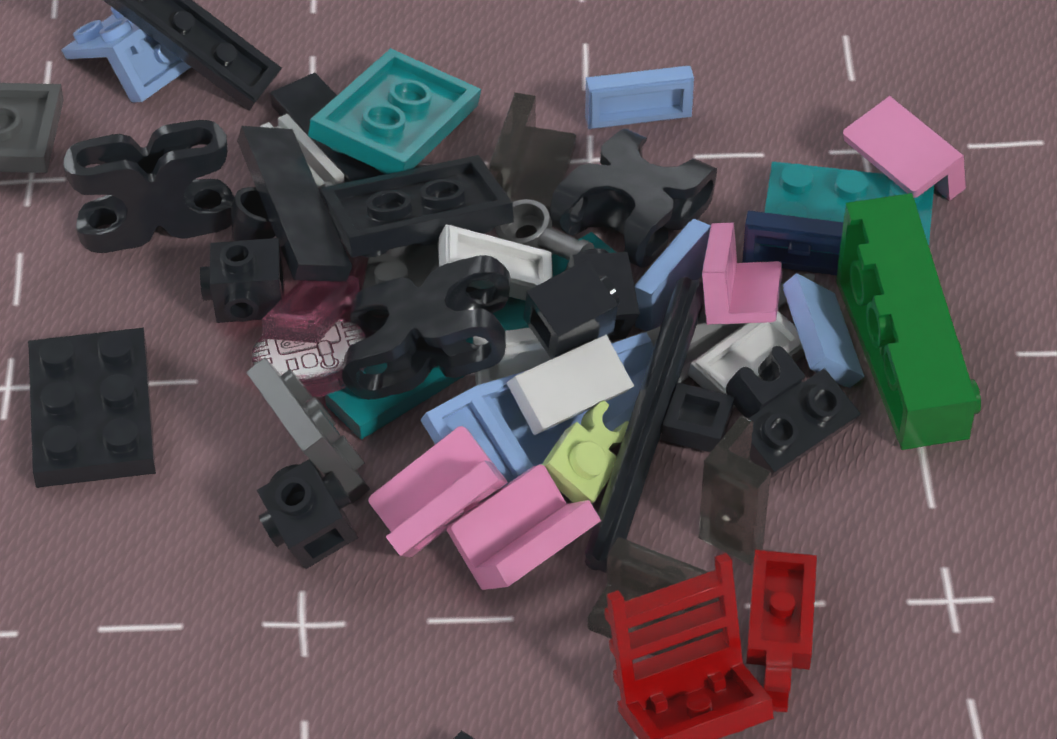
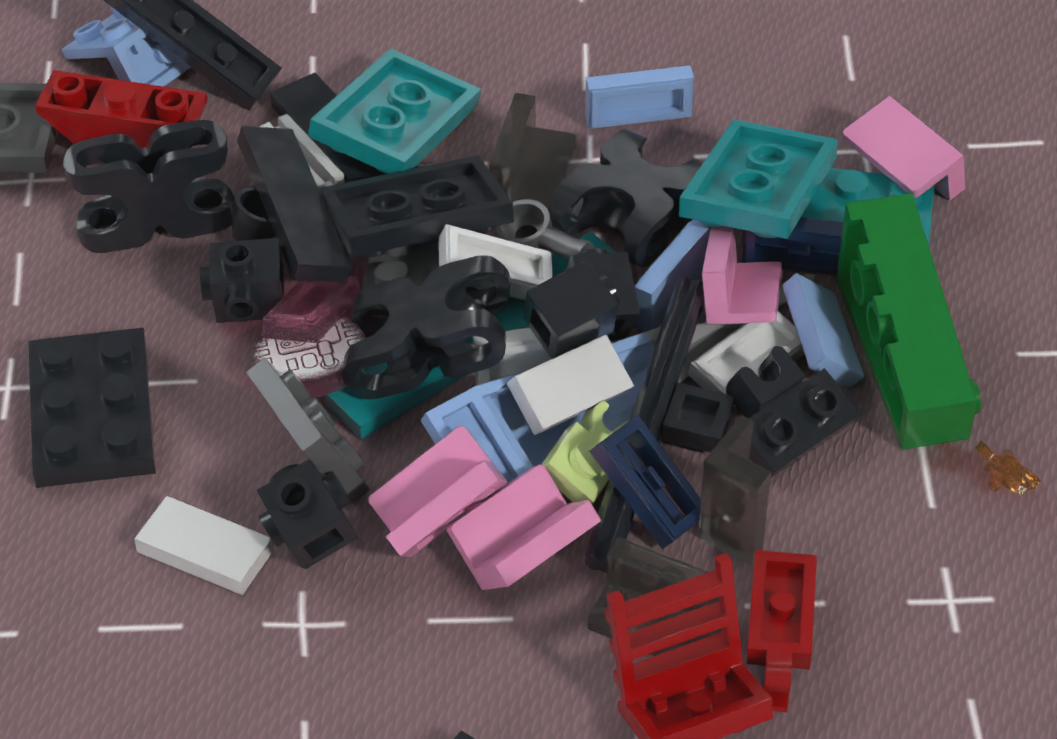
none -> red slope [35,70,208,147]
none -> white tile [134,496,273,595]
none -> dark blue tile [589,415,711,549]
none -> teal plate [679,119,838,239]
none -> clear orange plant [975,440,1041,495]

